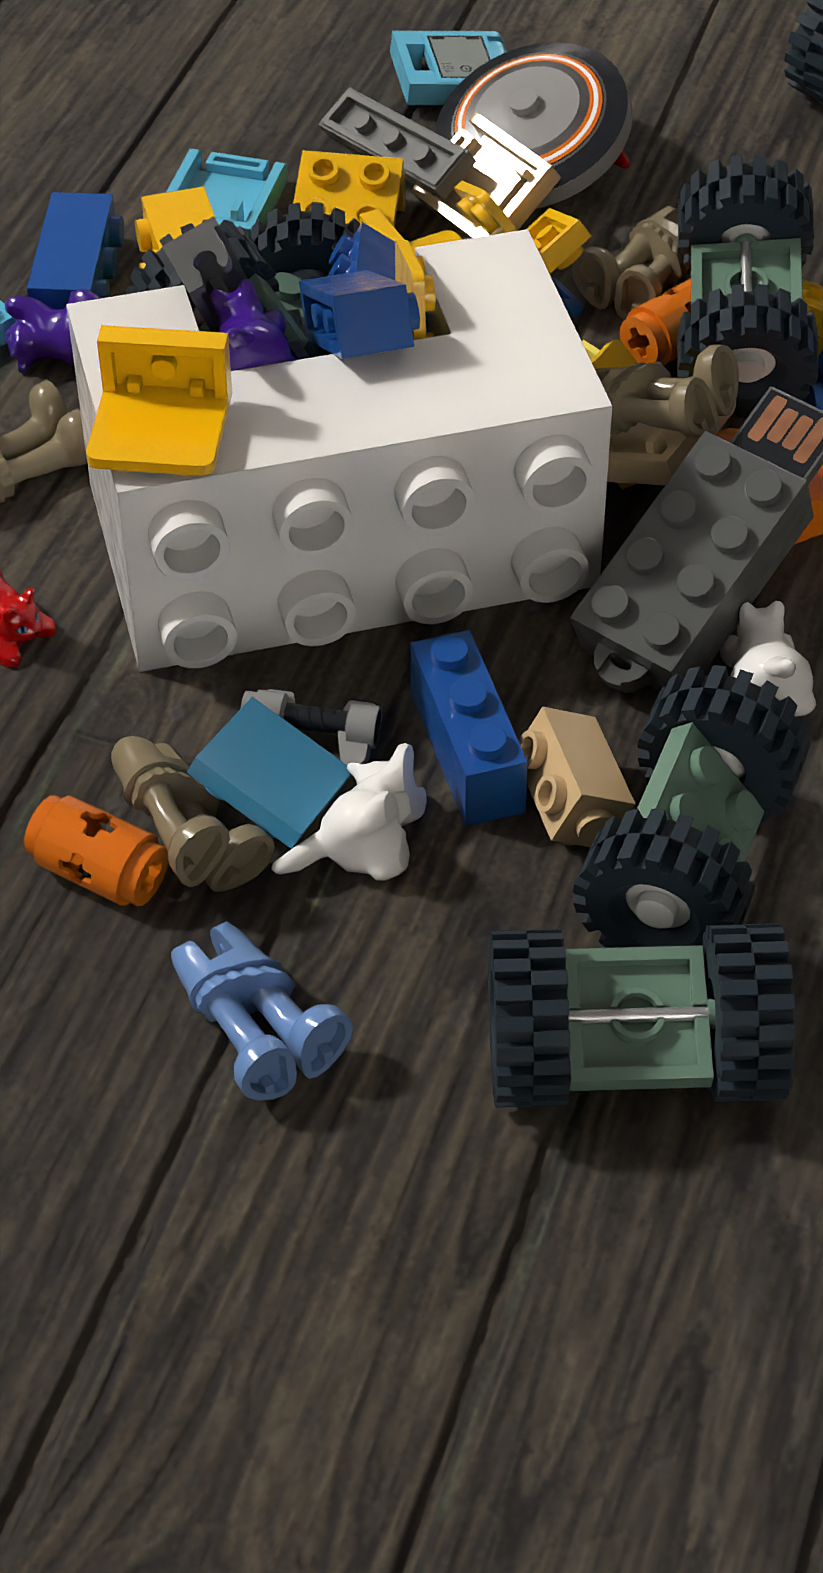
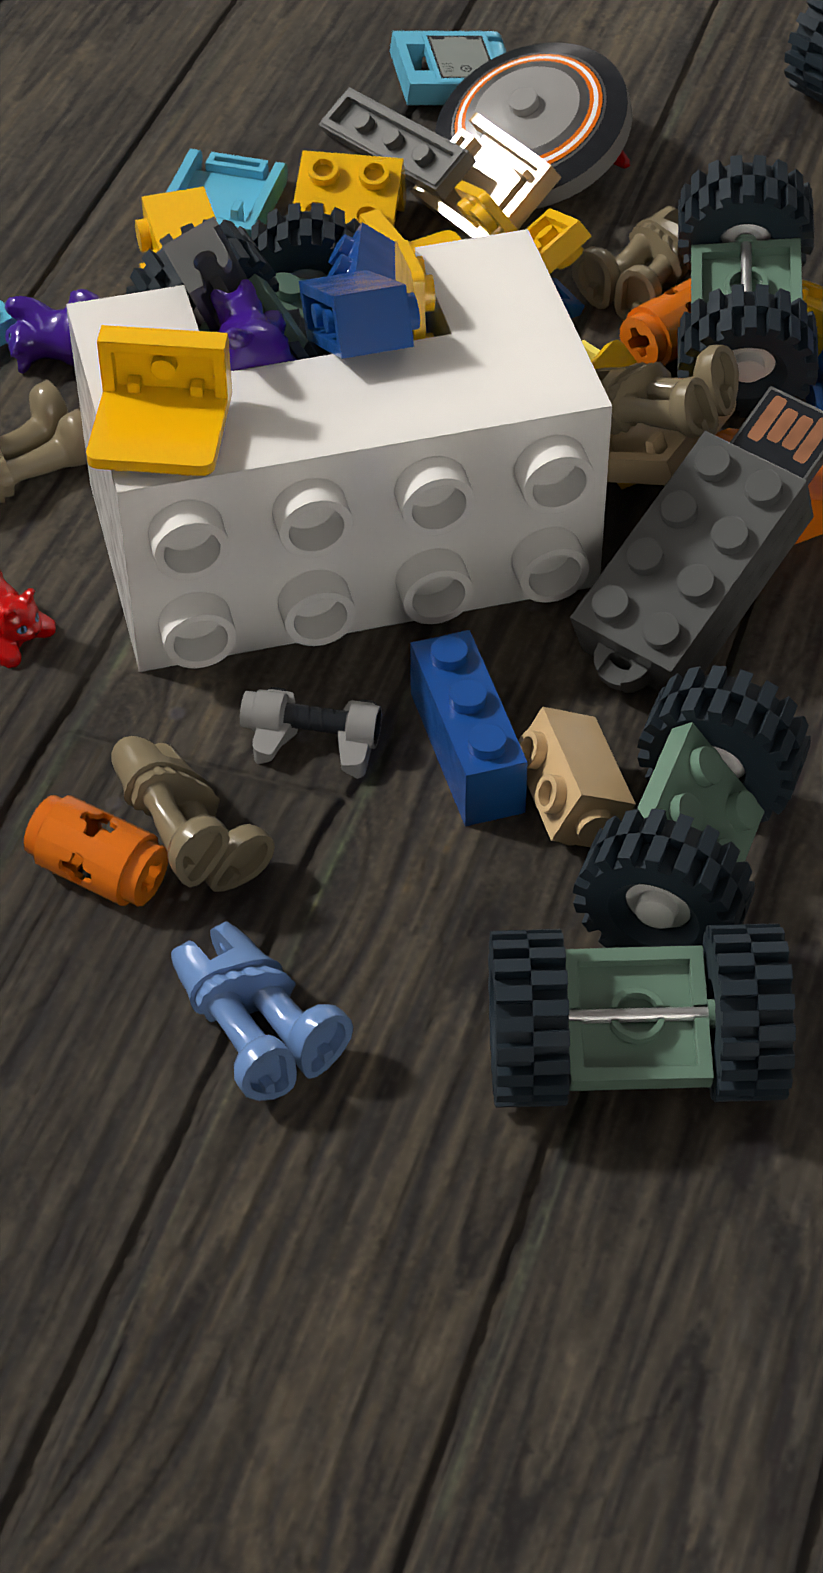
blue brick [27,192,125,310] -> none
dark azure tile [187,697,351,849] -> none
white animal [272,743,427,880] -> none
white animal [720,601,816,717] -> none

